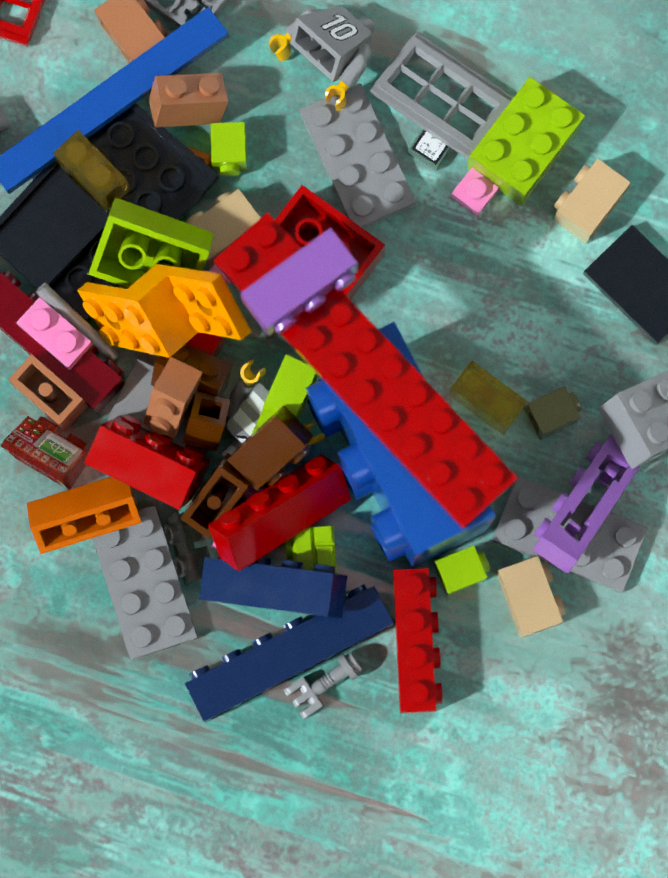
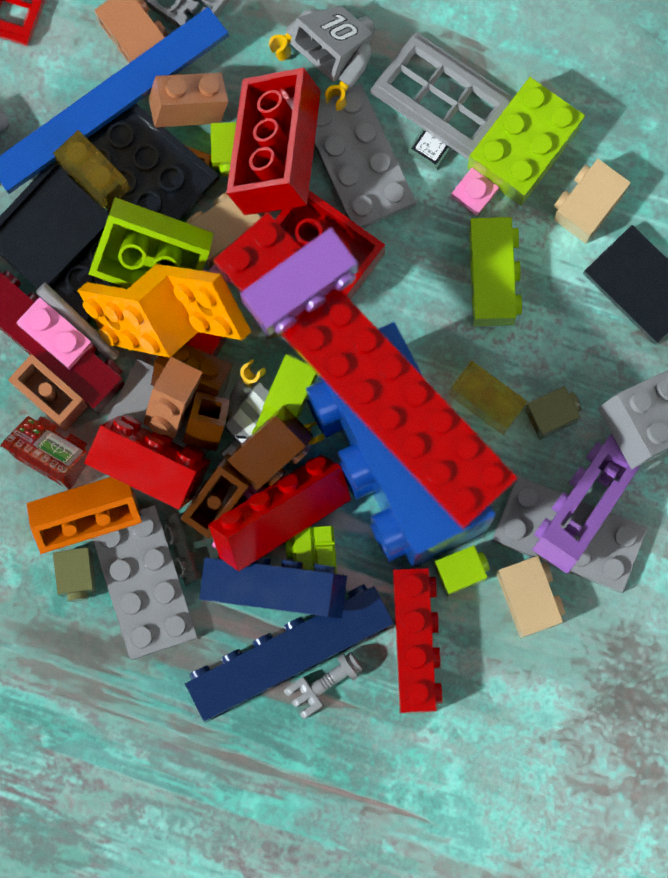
none -> olive brick [53,547,97,602]
none -> red brick [226,67,321,215]
none -> lime brick [469,217,522,327]

